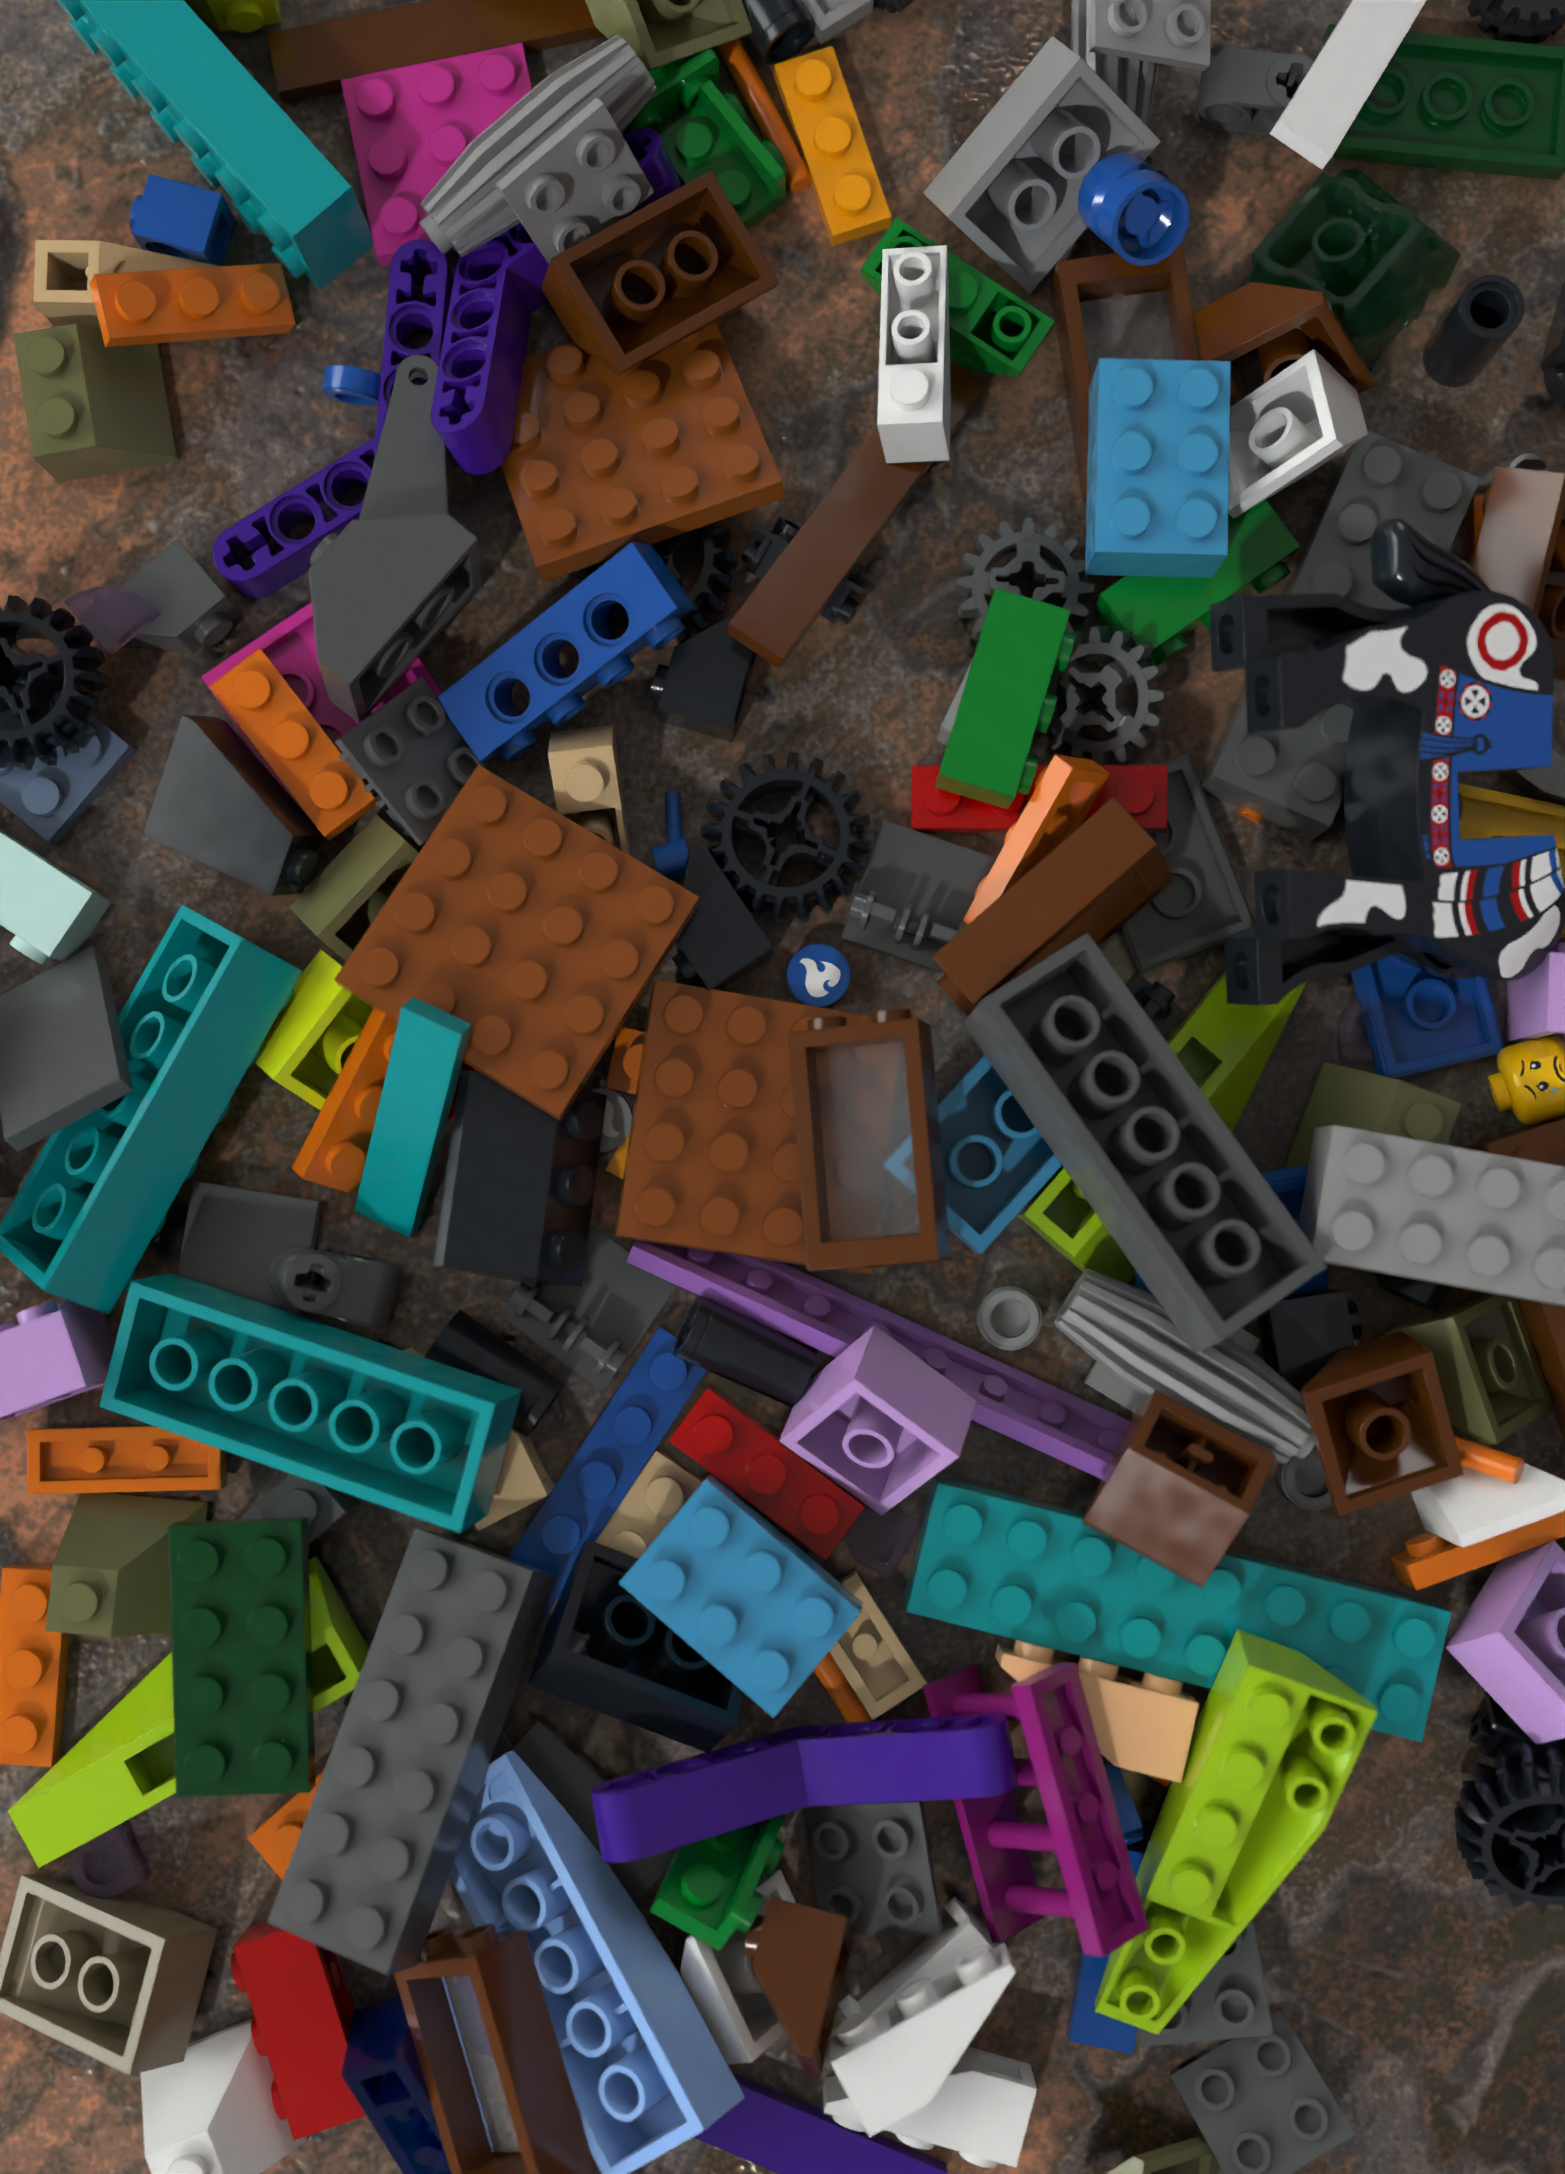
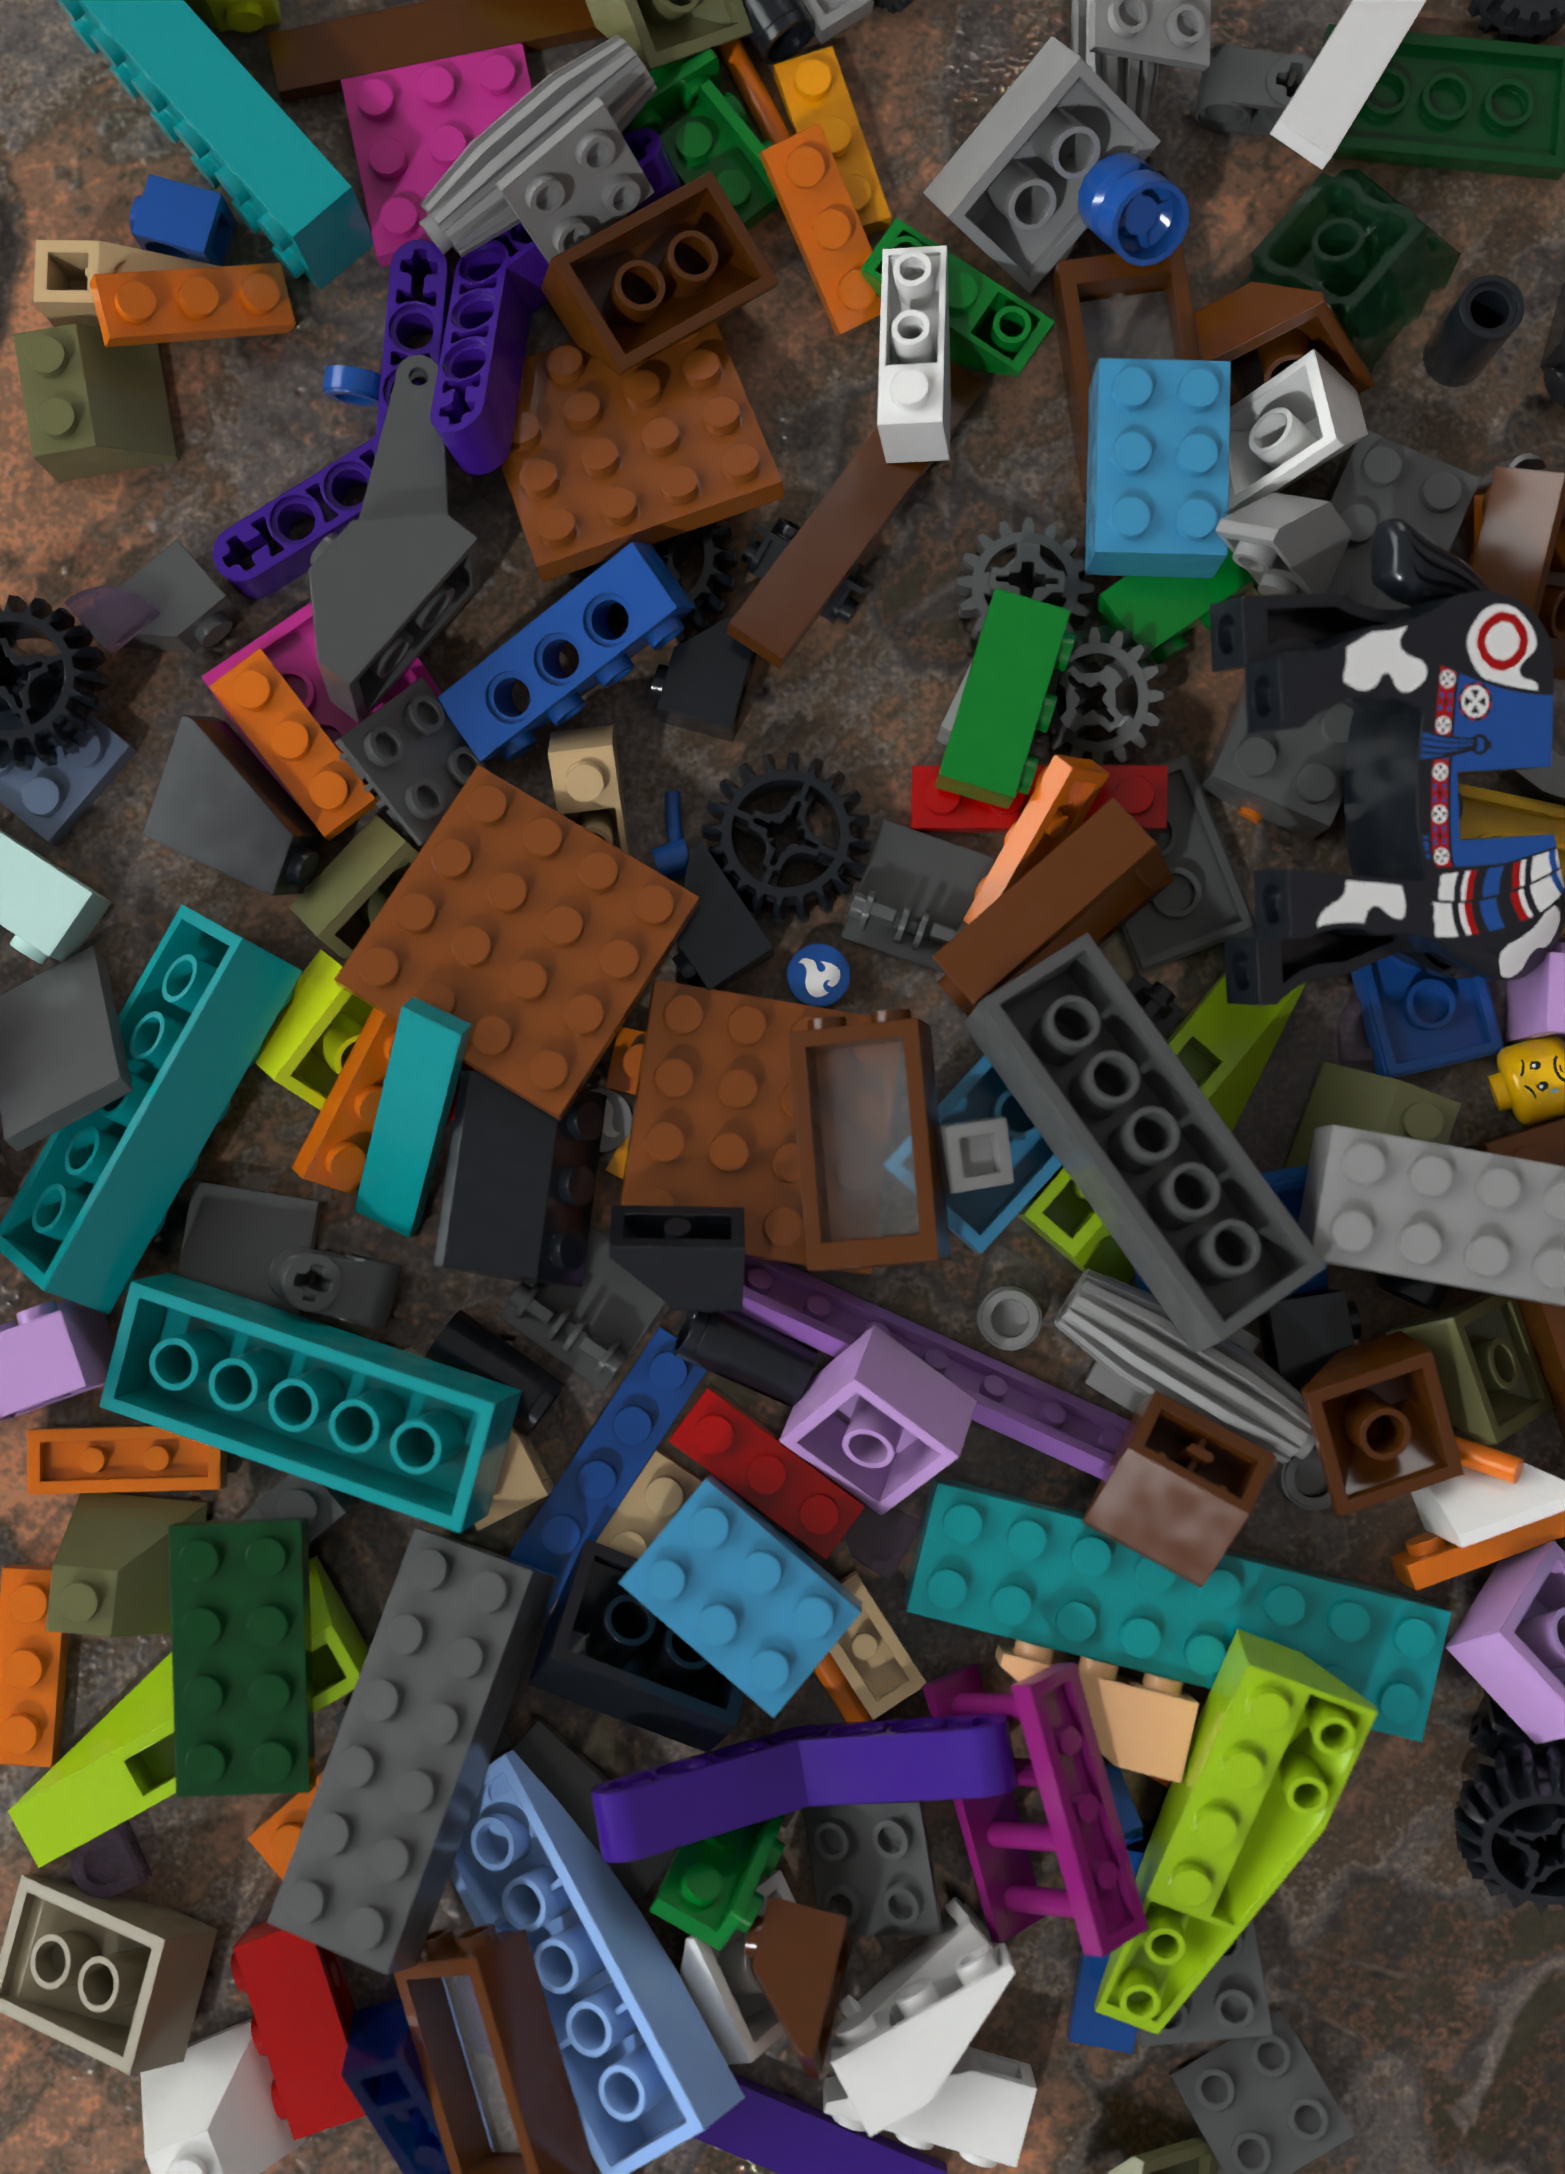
none -> black slope [609,1205,745,1312]
none -> orange plate [758,123,881,335]
none -> light grey plate [935,1116,1014,1194]
none -> light grey slope [1215,492,1353,595]

